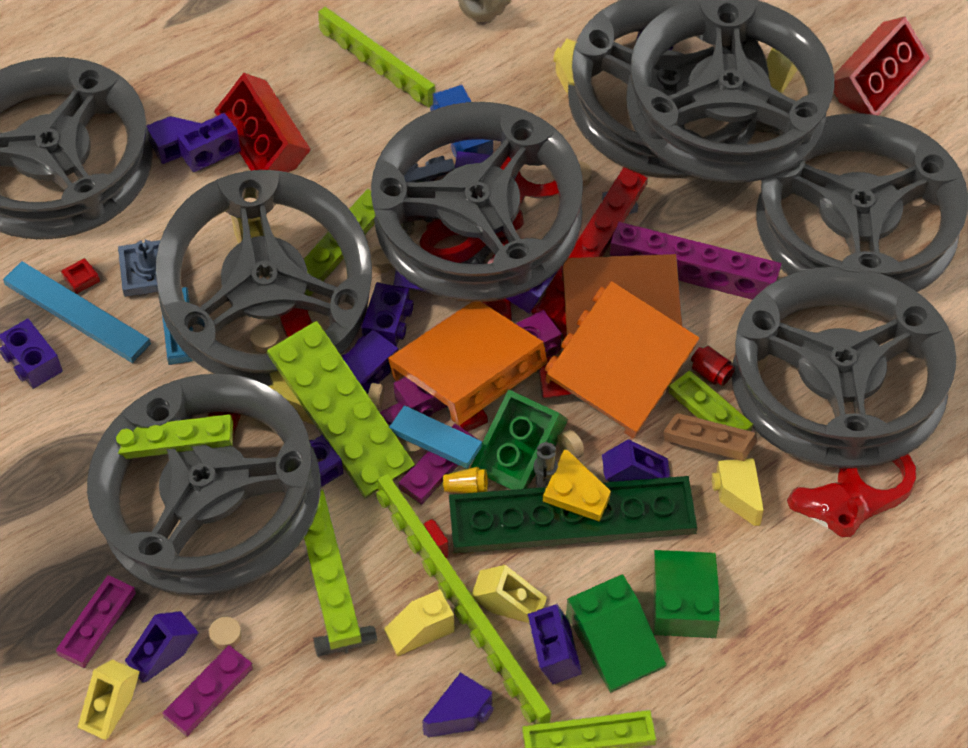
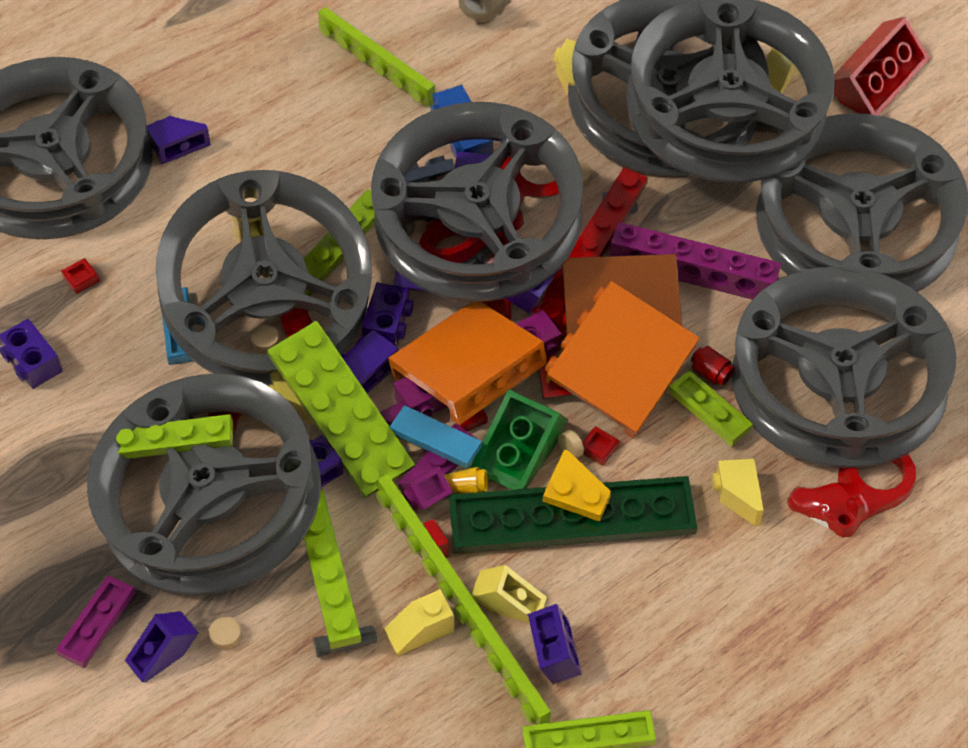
dark azure tile [3,261,151,363] -> none
light yellow slope [77,659,140,740] -> none
sand blue plate [118,240,160,297] -> none
magenta plate [162,645,253,736] -> none
dark purple brick [177,113,241,173] -> none
red slope [214,72,311,172] -> none
tan tile [368,383,385,412] -> none
tan tile [370,245,393,273] -> none
dark purple slope [422,672,494,737] -> none
dark grey pin [534,442,558,488] -> none
green slope [566,574,666,693] -> none
dark purple slope [602,439,671,482] -> none
green slope [653,550,720,638] -> none
medium nougat plate [663,413,757,461] -> none
none -> magenta bracket [399,466,453,511]
none -> red tile [582,426,620,466]

